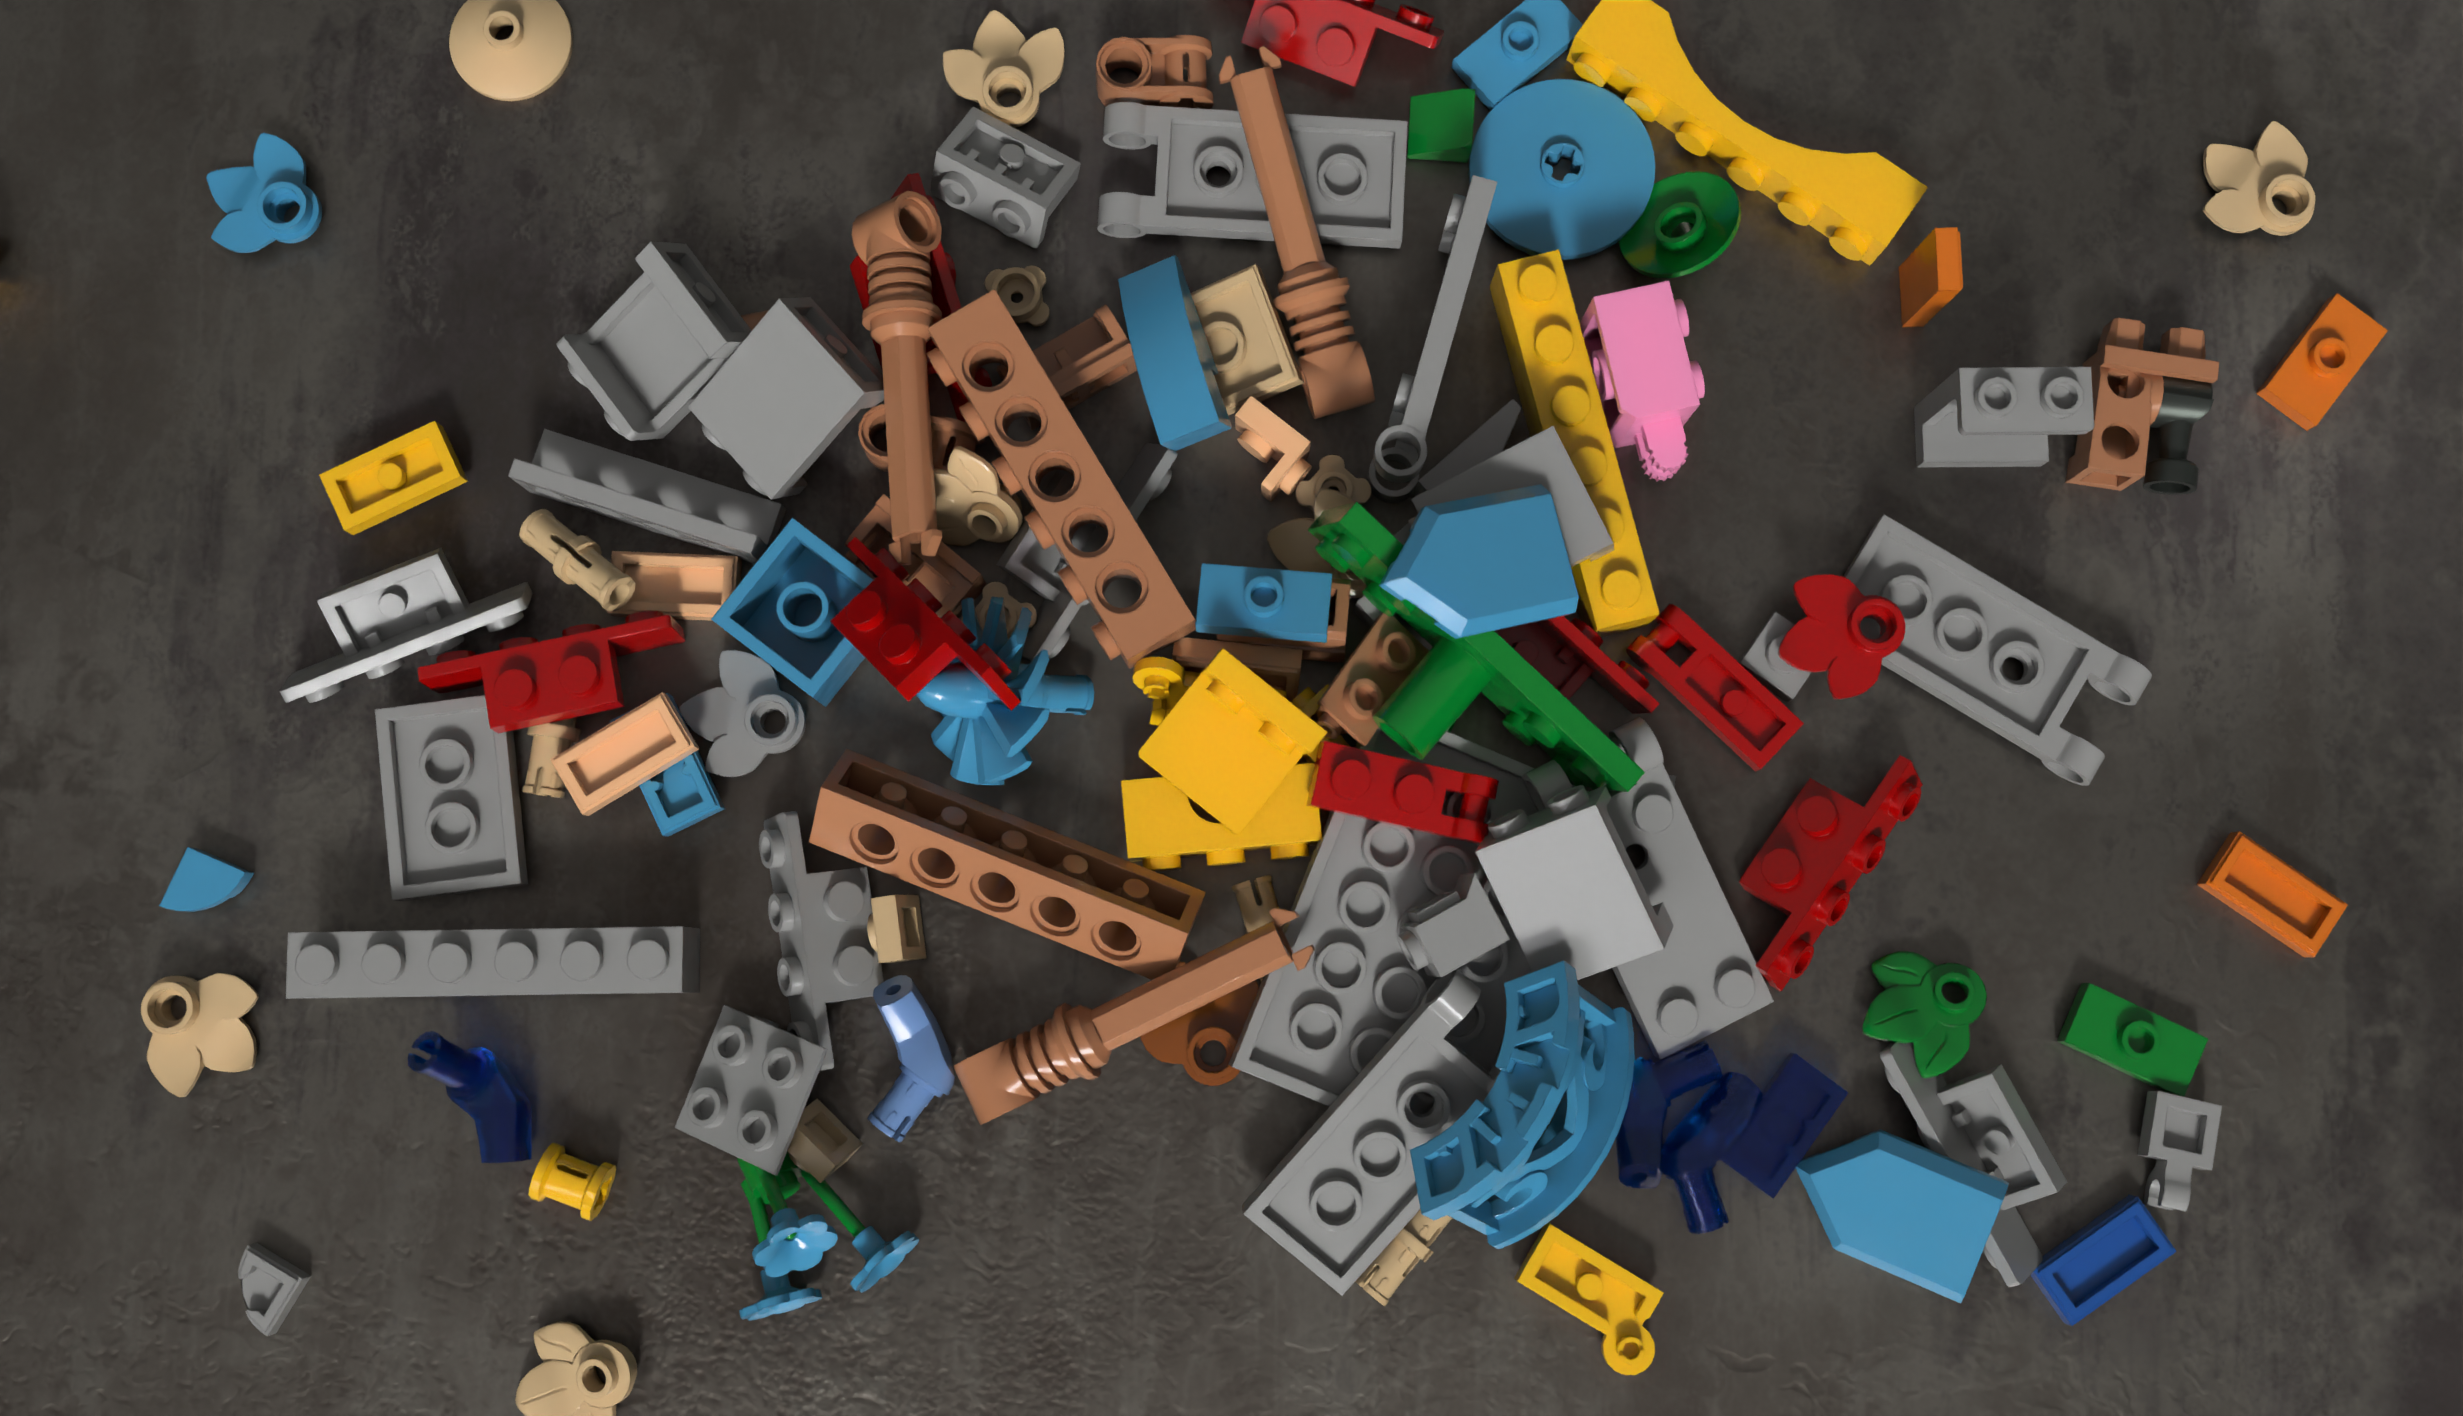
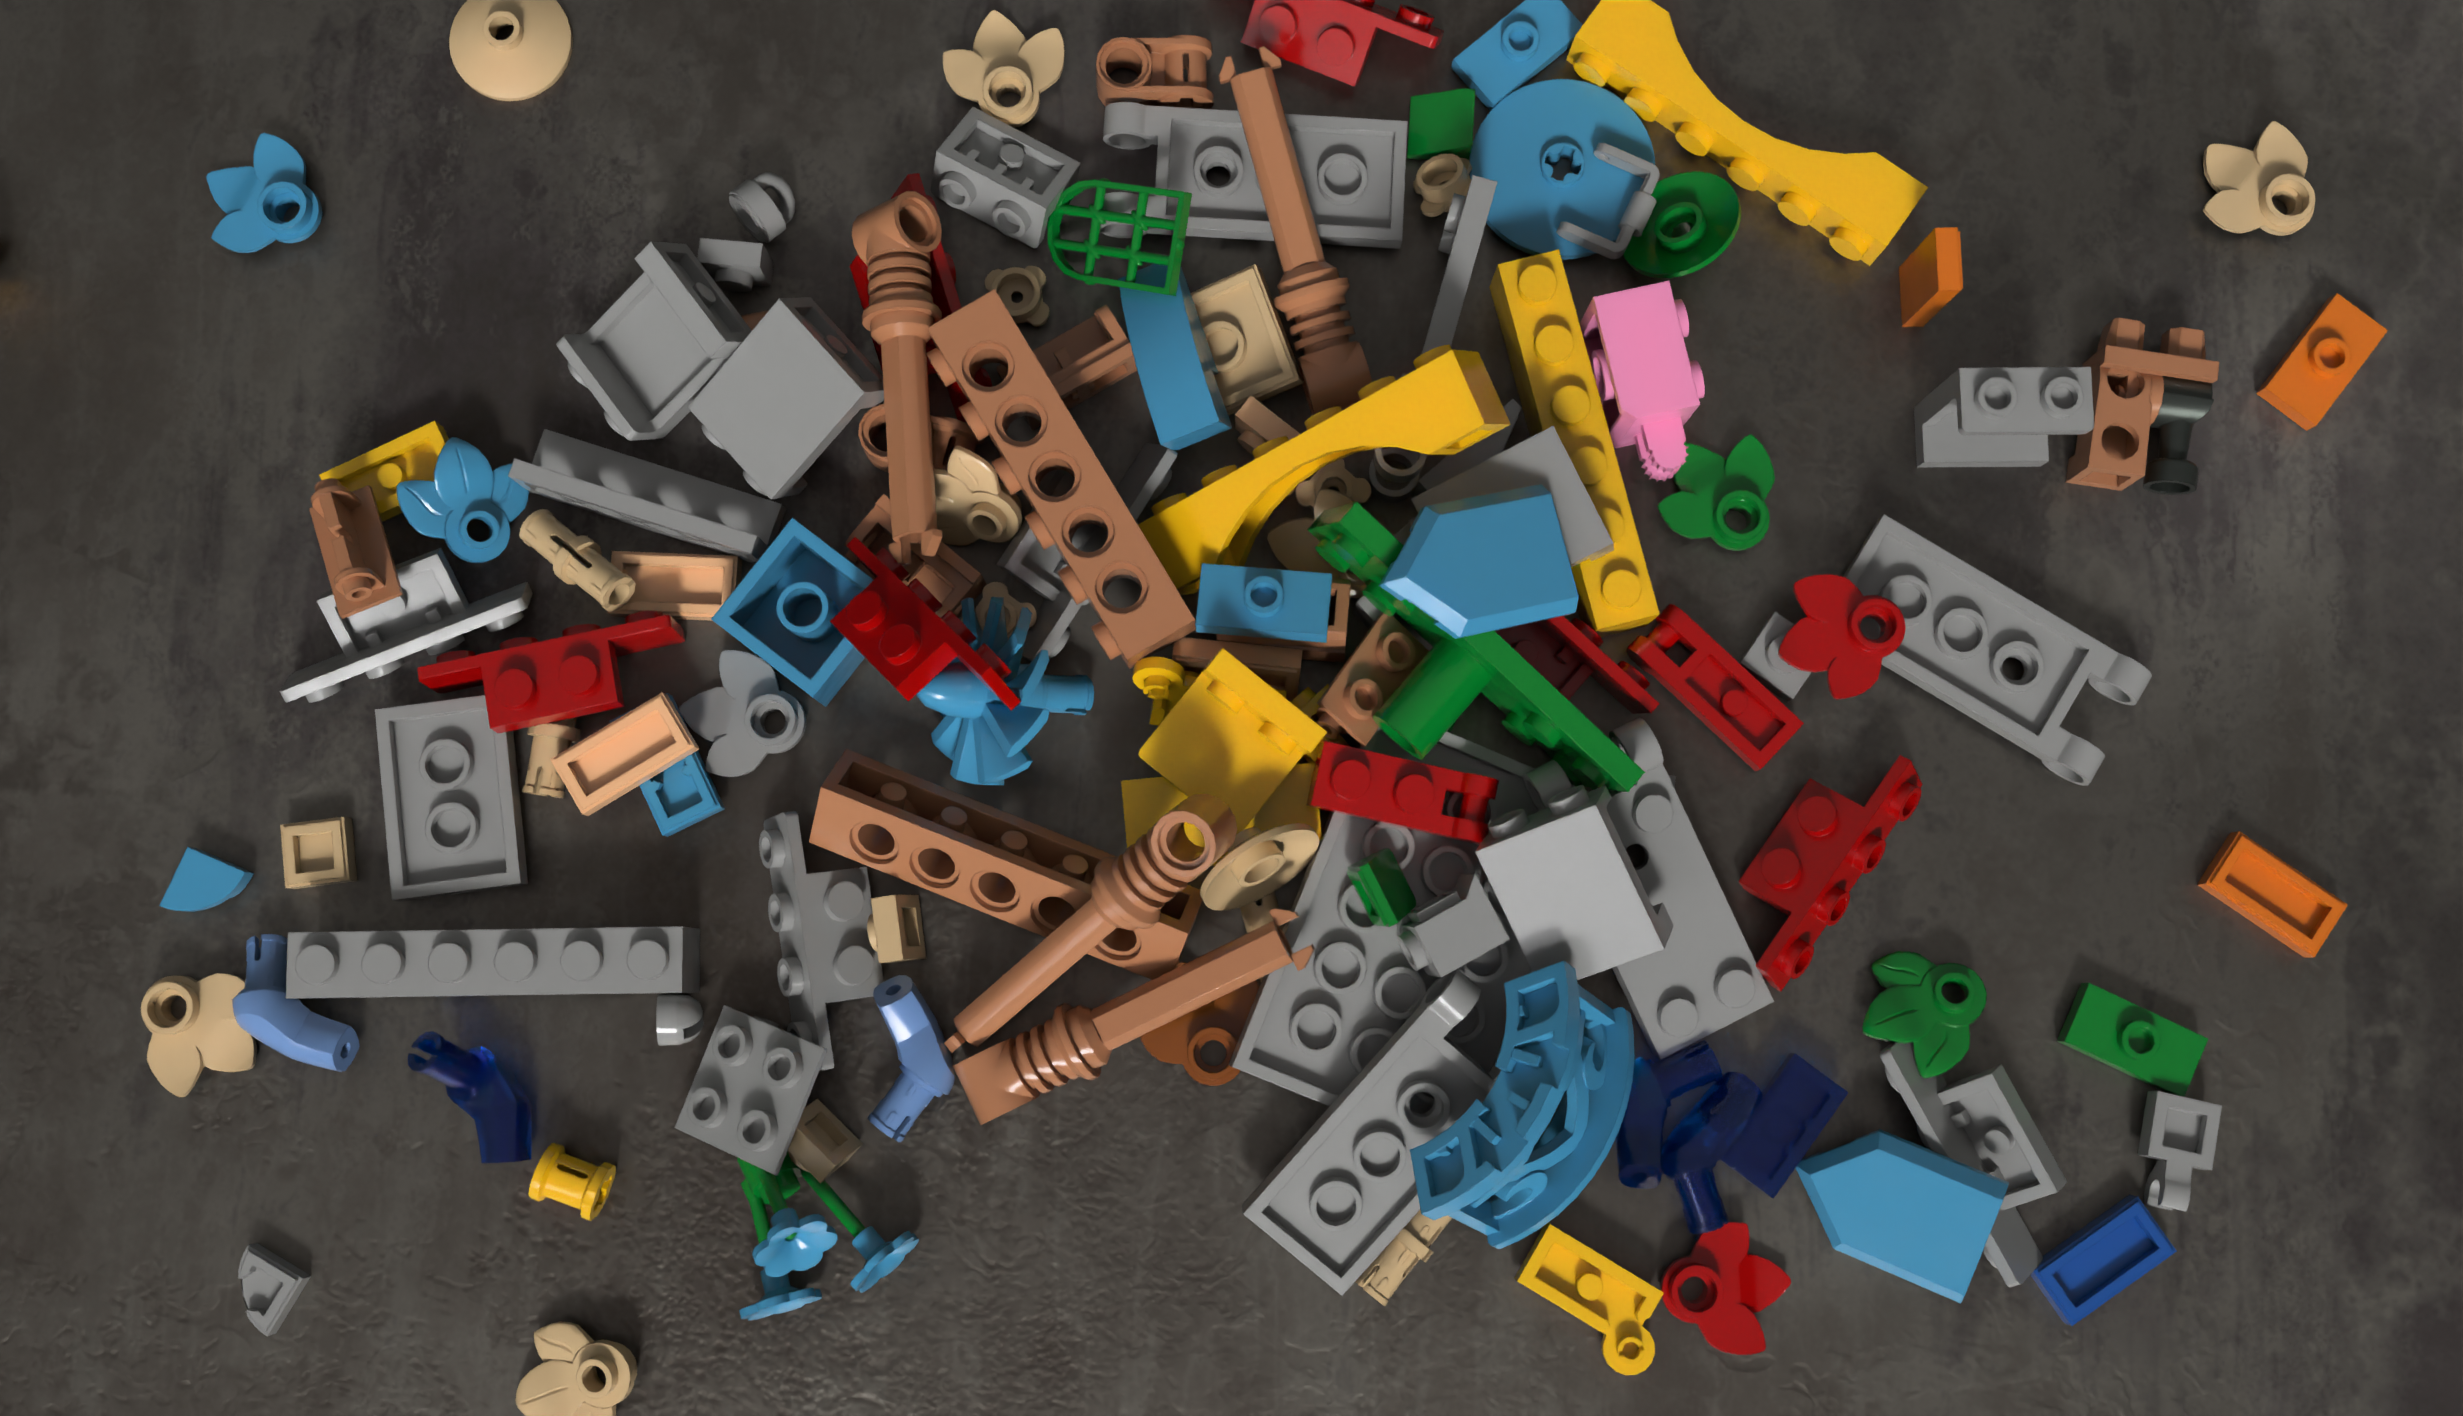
none -> medium blue arm [232,934,359,1072]
none -> tan tile [280,817,357,889]
none -> nougat hinge [309,478,403,619]
none -> dark azure plate [396,437,529,563]
none -> light grey hinge [656,993,704,1046]
none -> light grey plate [697,238,774,293]
none -> light grey tile [729,172,796,243]
none -> nougat piece [944,794,1237,1053]
none -> green window [1047,178,1192,296]
none -> yellow arch [1138,345,1511,595]
none -> tan dish [1200,823,1319,911]
none -> green slope [1346,848,1416,927]
none -> tan plate [1413,154,1472,217]
none -> light grey piece [1556,143,1660,259]
none -> green plate [1657,434,1775,551]
none -> red plate [1660,1222,1791,1355]

